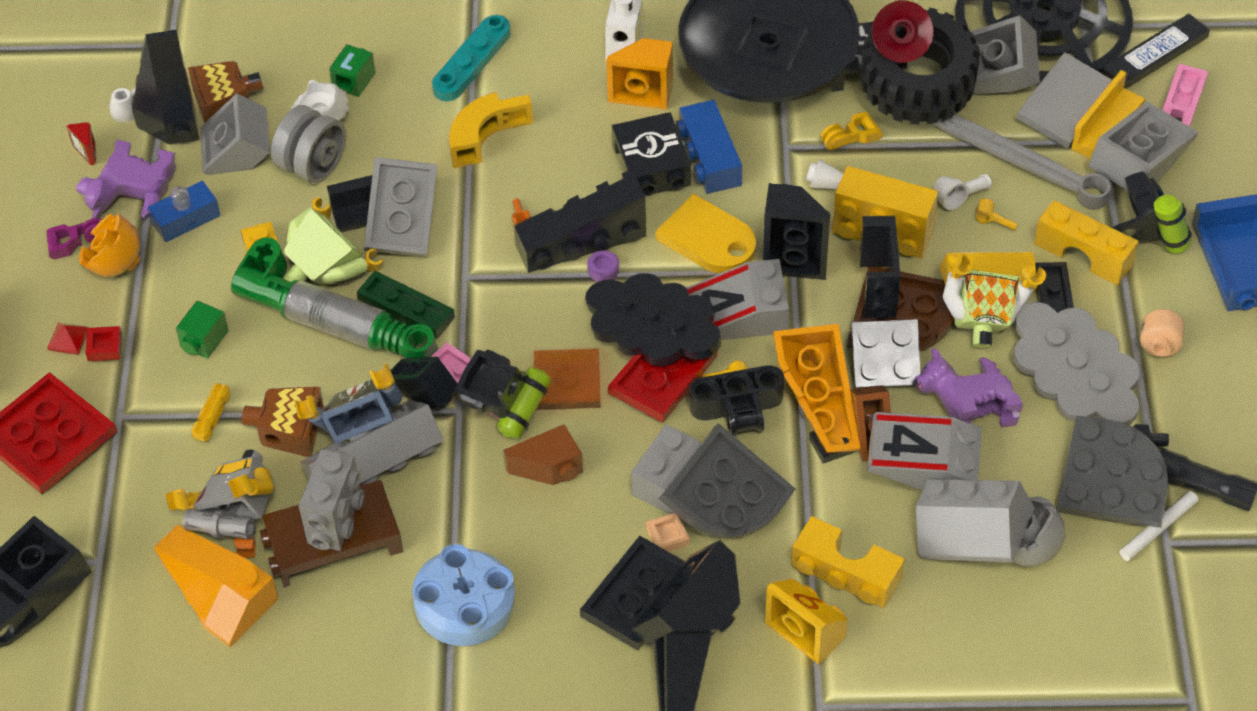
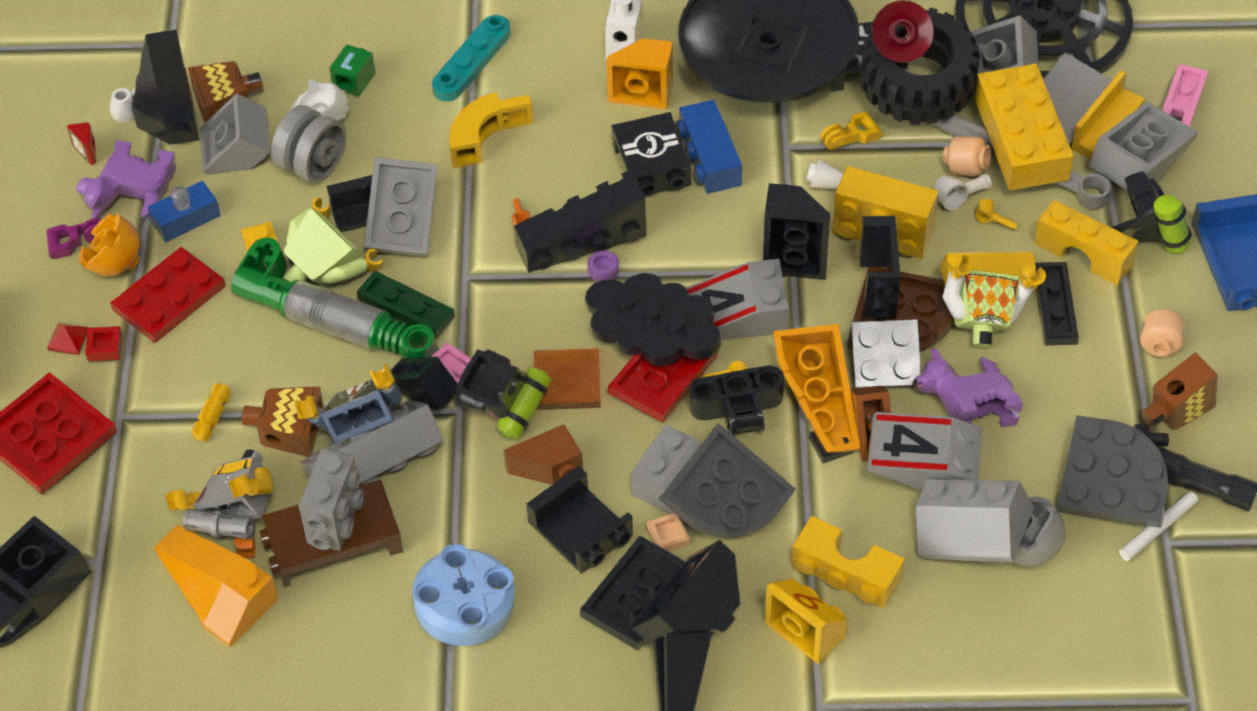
green brick [176,300,229,359] -> none
yellow tile [655,193,756,274] -> none
light grey plate [1013,302,1140,425] -> none
tile [1101,13,1210,89] -> none
none -> red plate [110,246,226,343]
none -> black panel [526,465,633,574]
none -> light nougat head [943,136,991,177]
none -> yellow brick [974,63,1074,191]
none -> dark orange torso [1141,352,1218,430]

